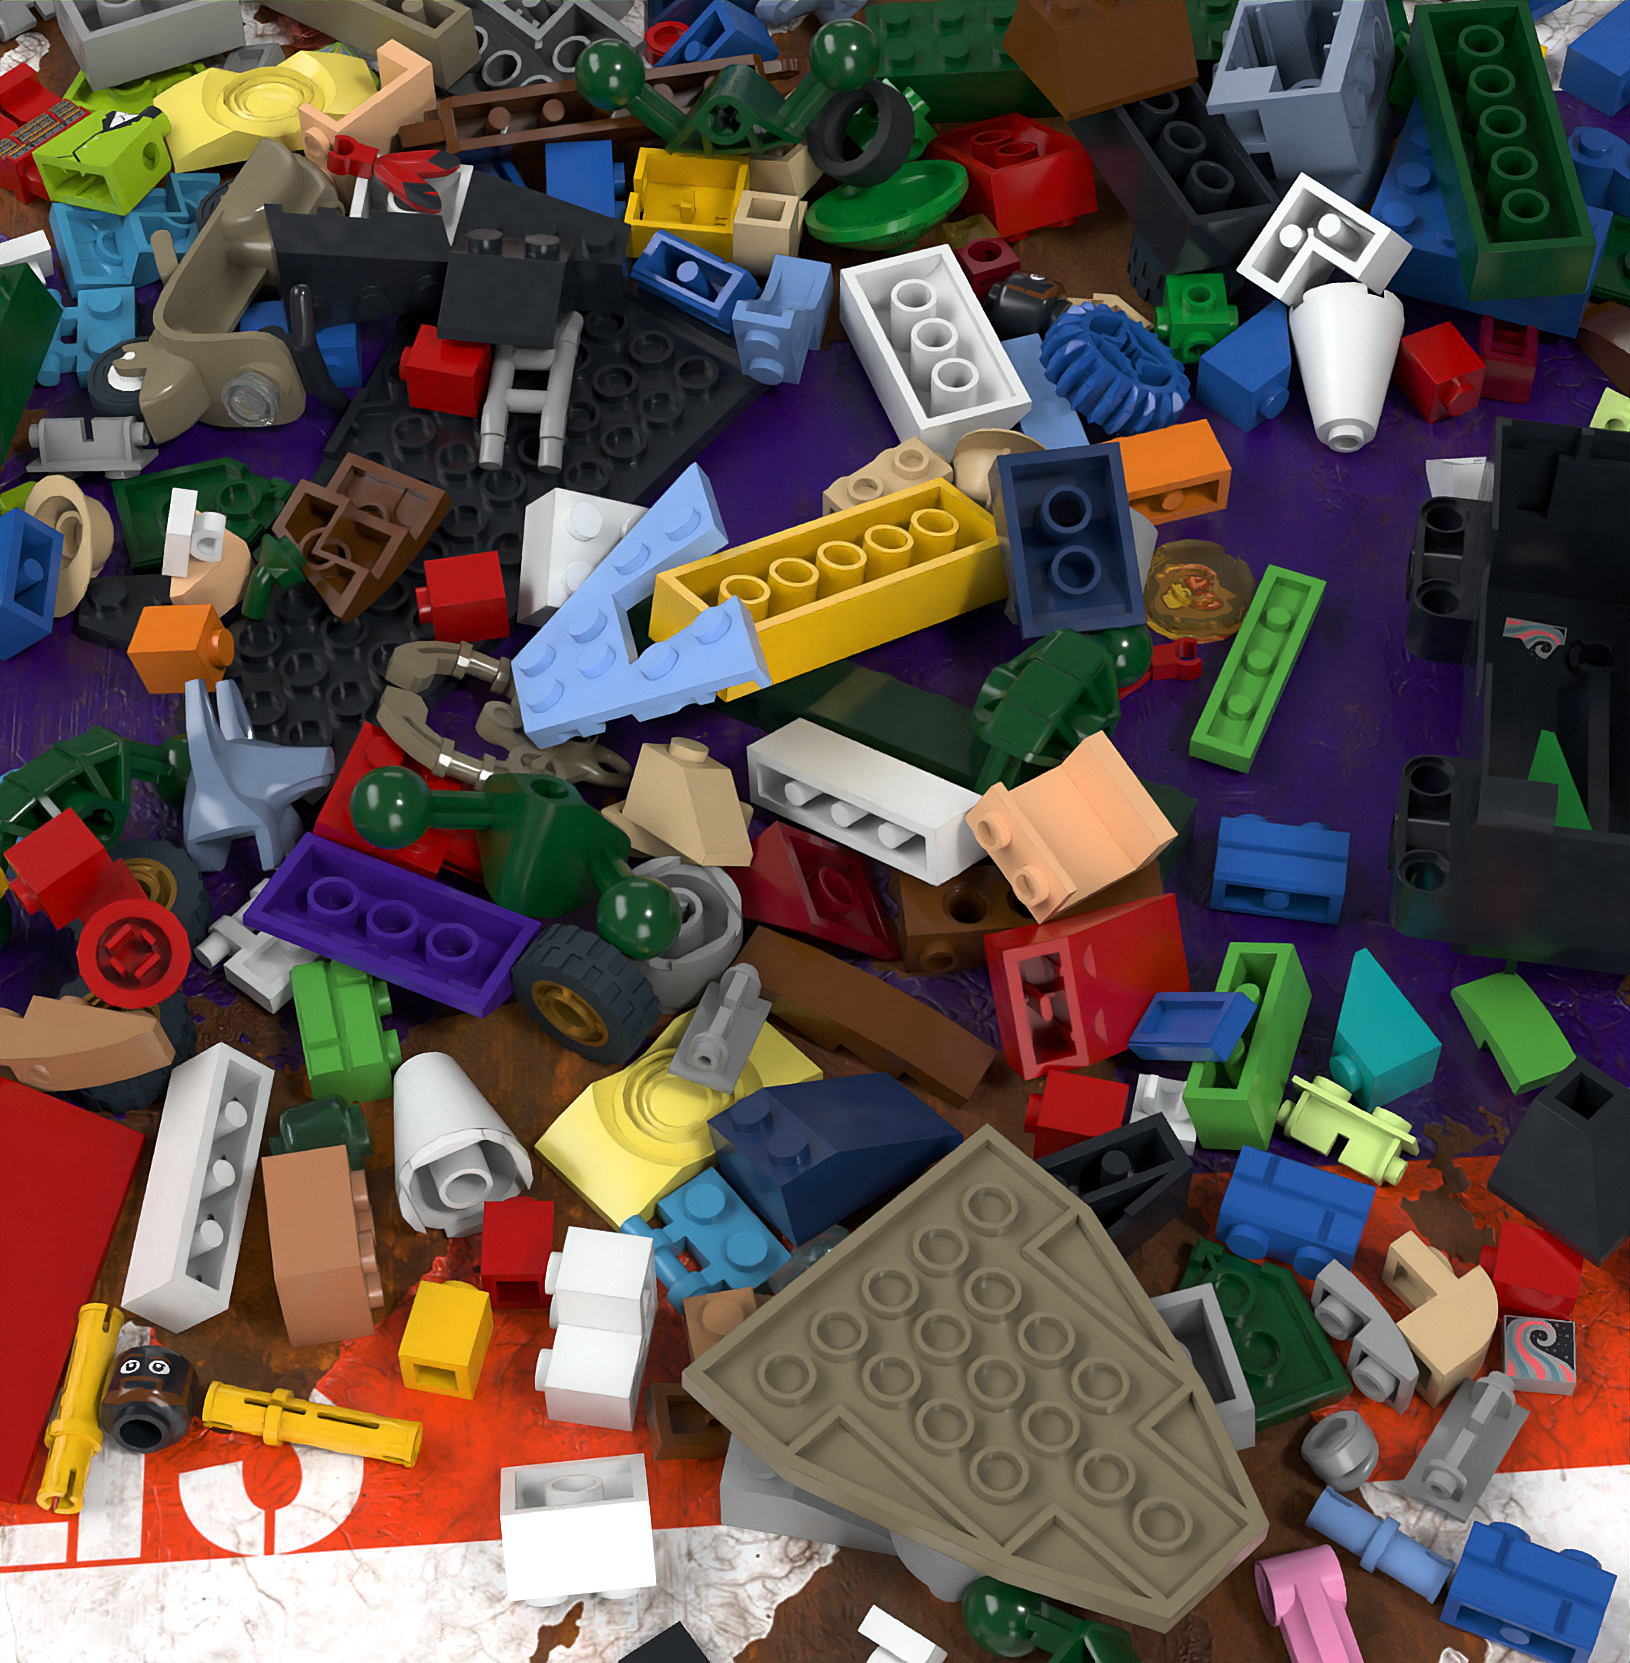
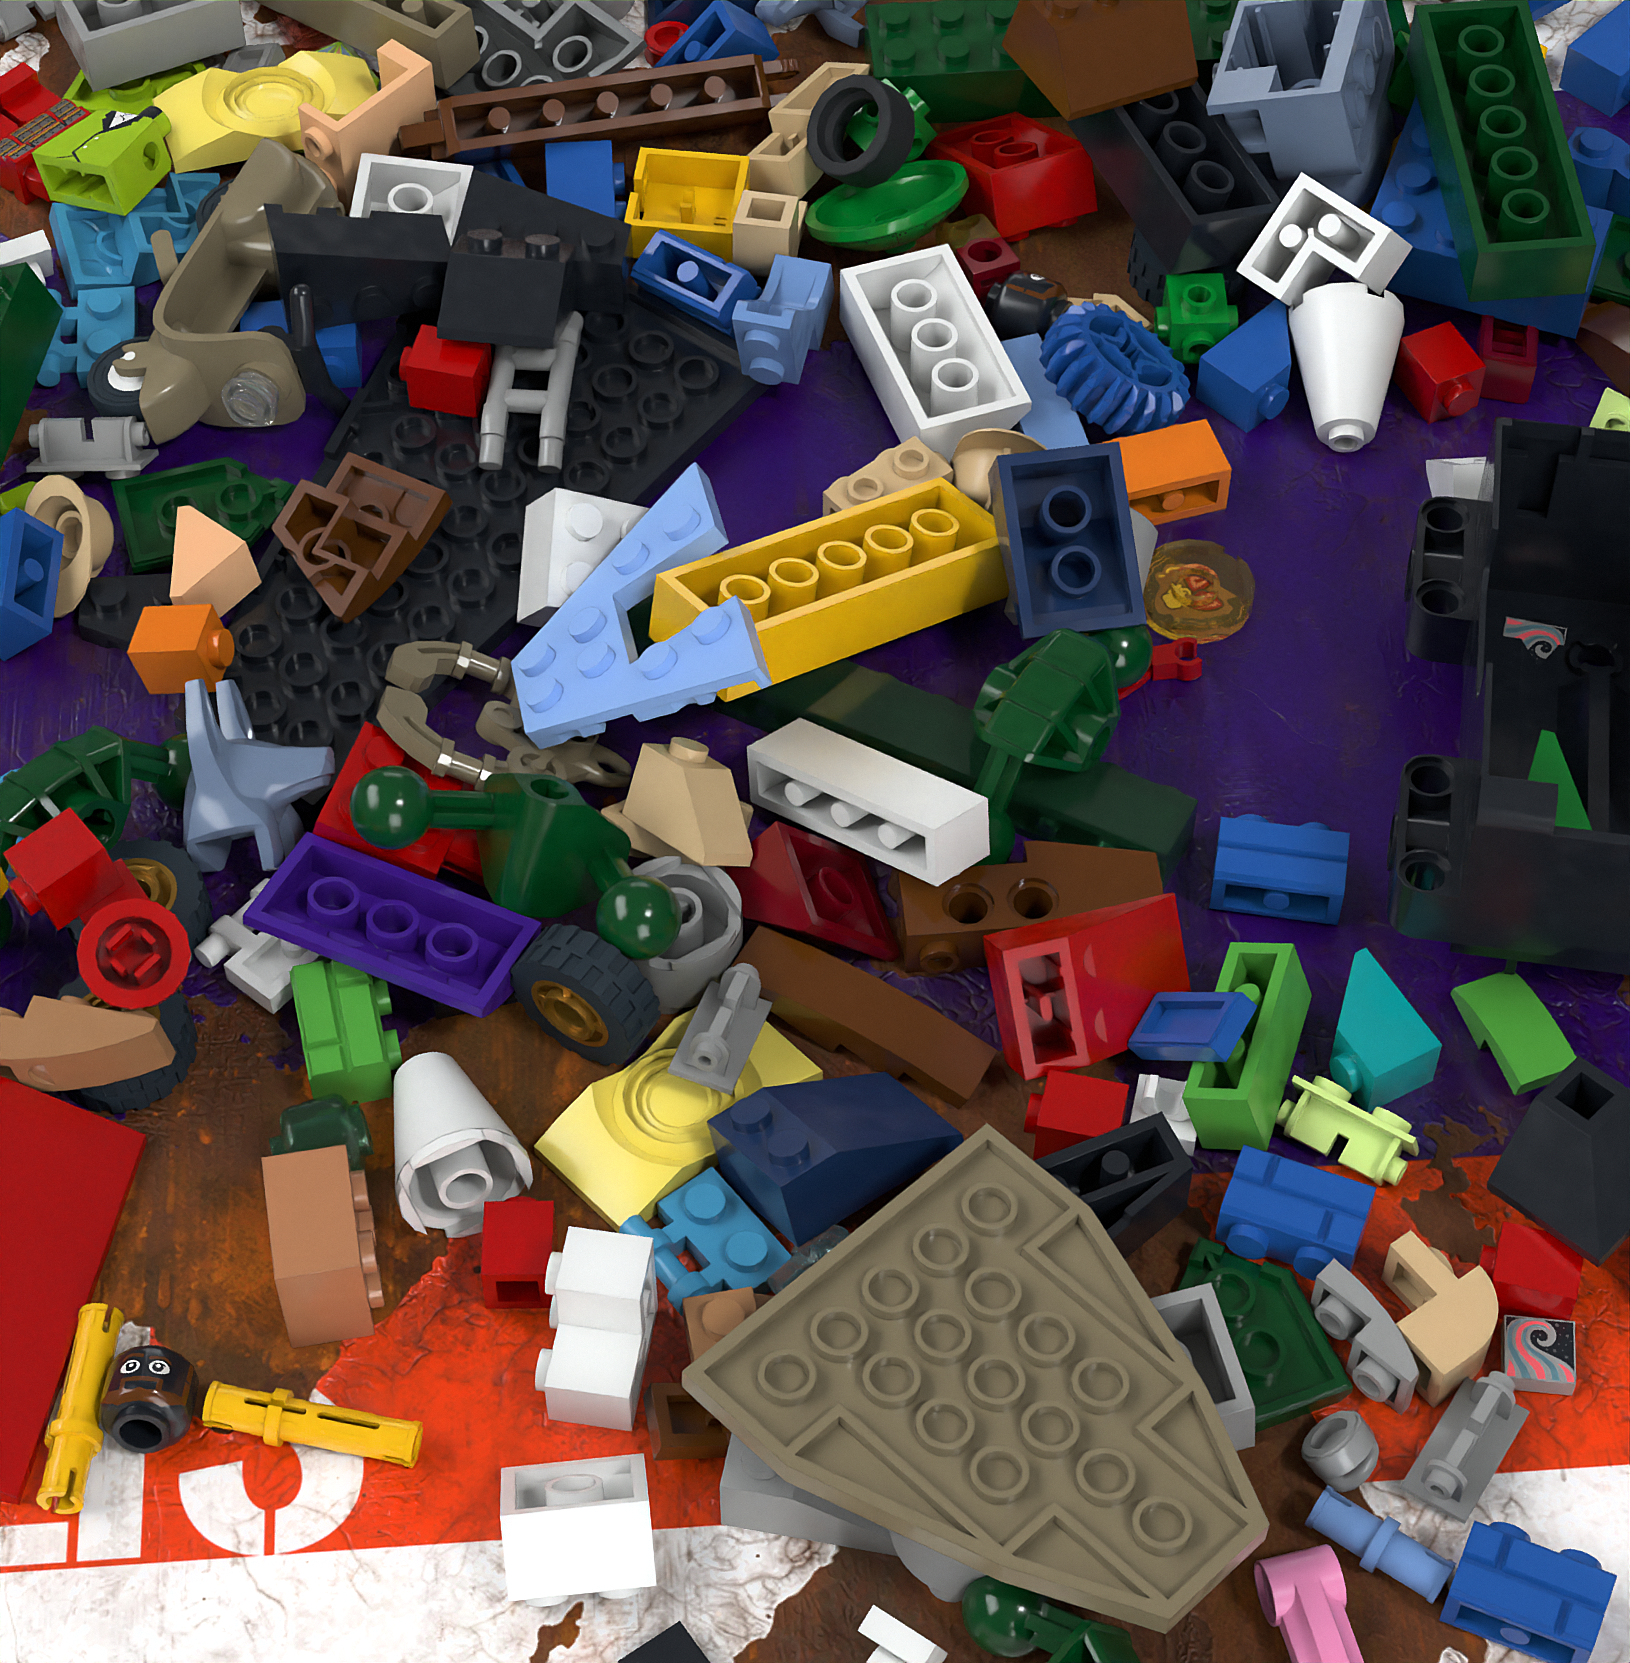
white brick [120,1042,275,1334] -> none
white tile [162,488,226,578] -> none
dark green plate [241,533,308,620] -> none
red piece [327,135,461,214] -> none
yellow brick [398,1280,494,1400] -> none
red brick [415,551,510,644] -> none
dark green piece [574,19,881,159] -> none
light nougat panel [964,730,1178,925] -> none
bright green plate [1188,564,1327,774] -> none

